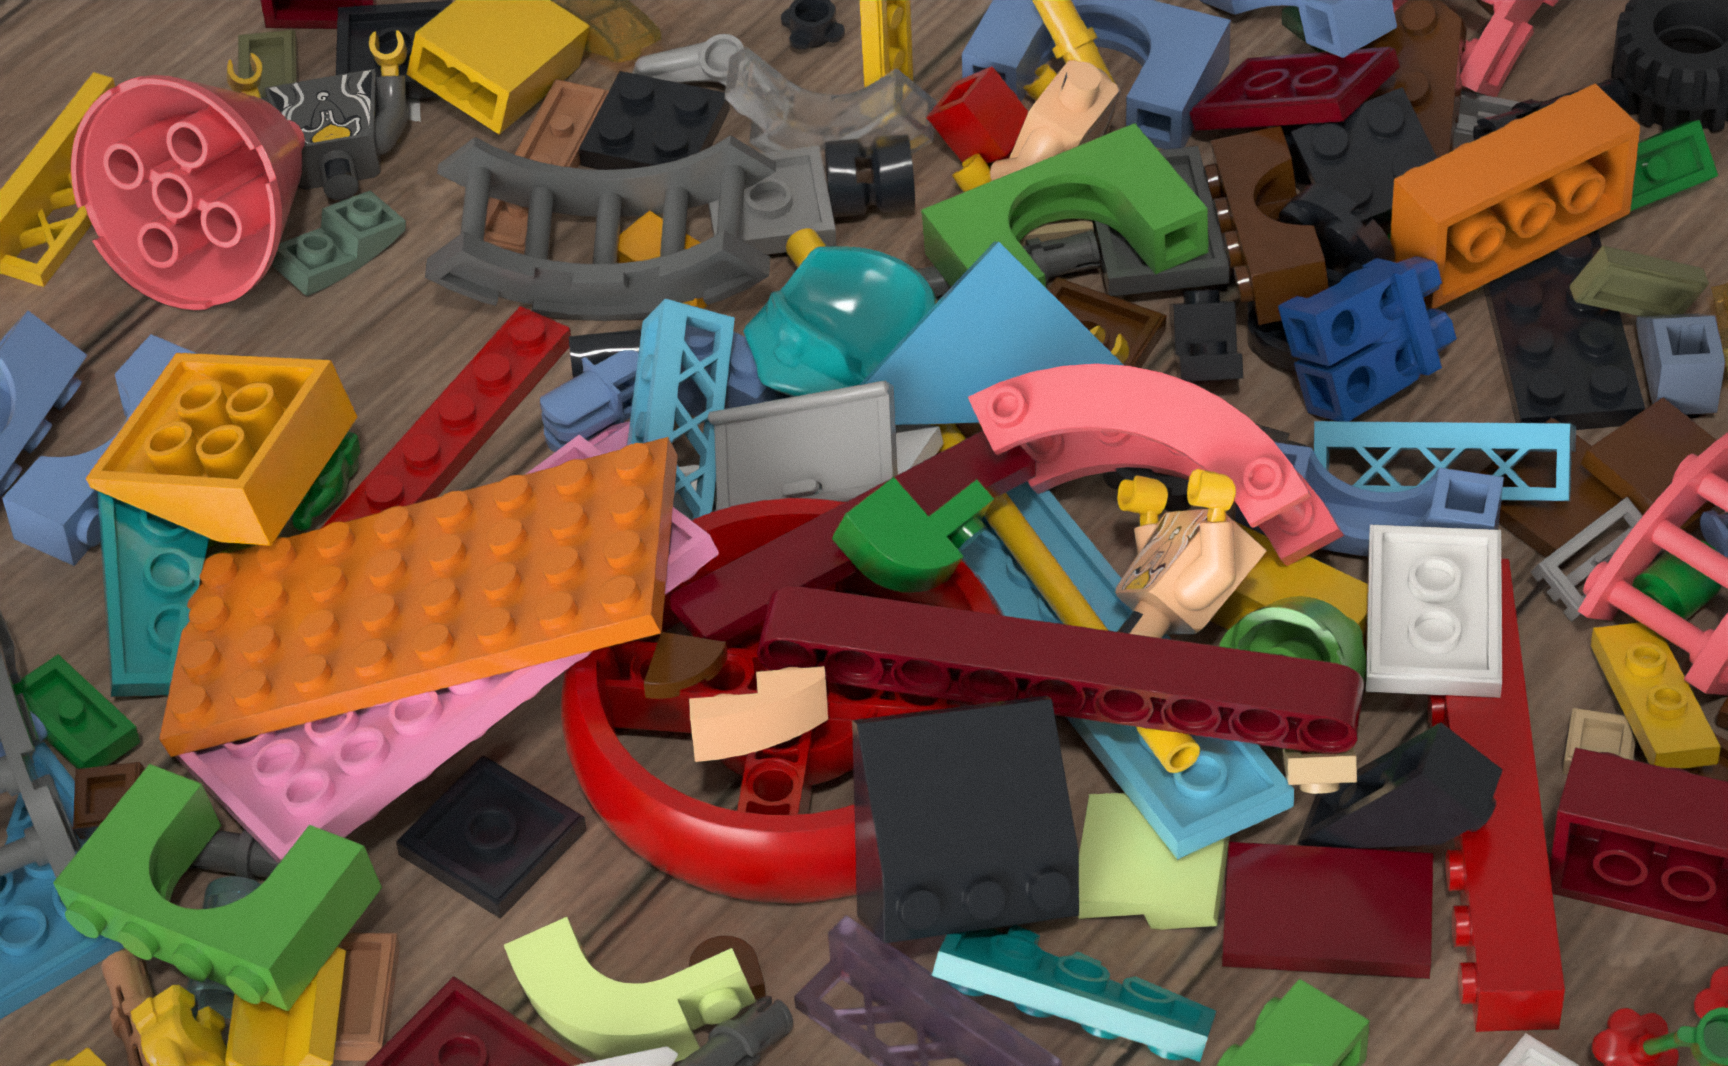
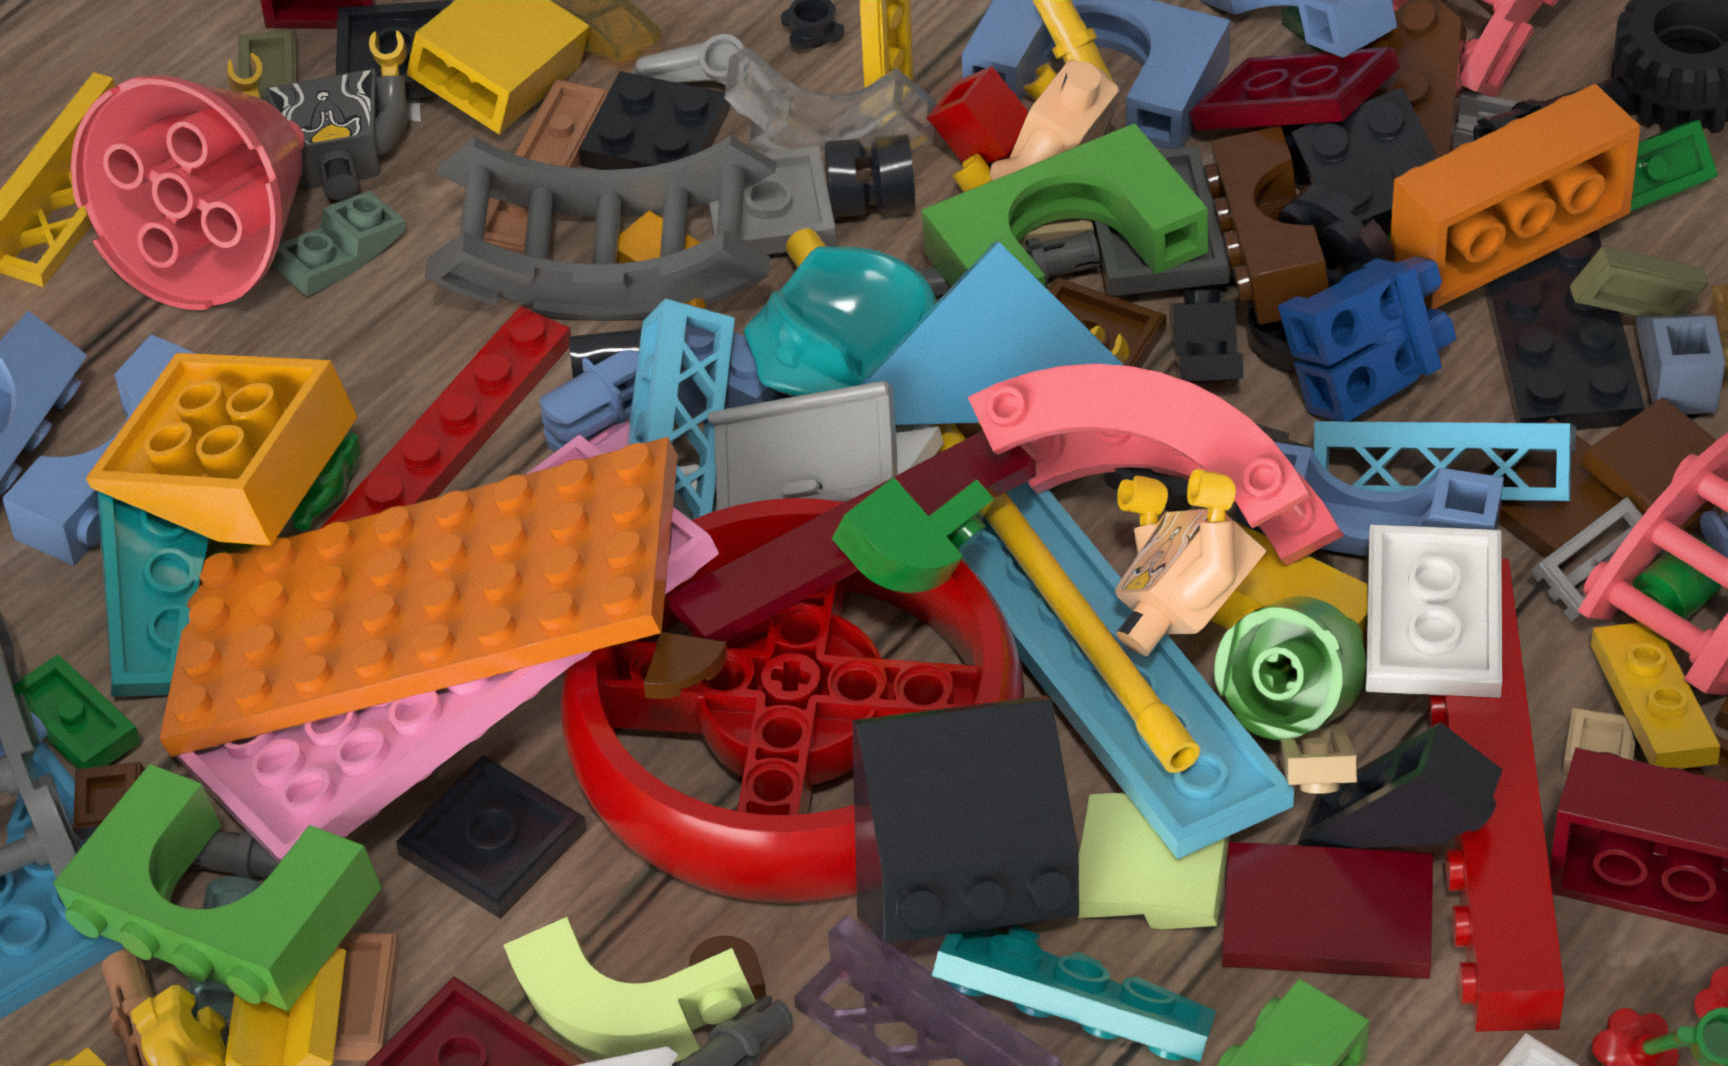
light nougat slope [689,666,828,762] -> none
dark red beam [757,586,1364,754] -> none

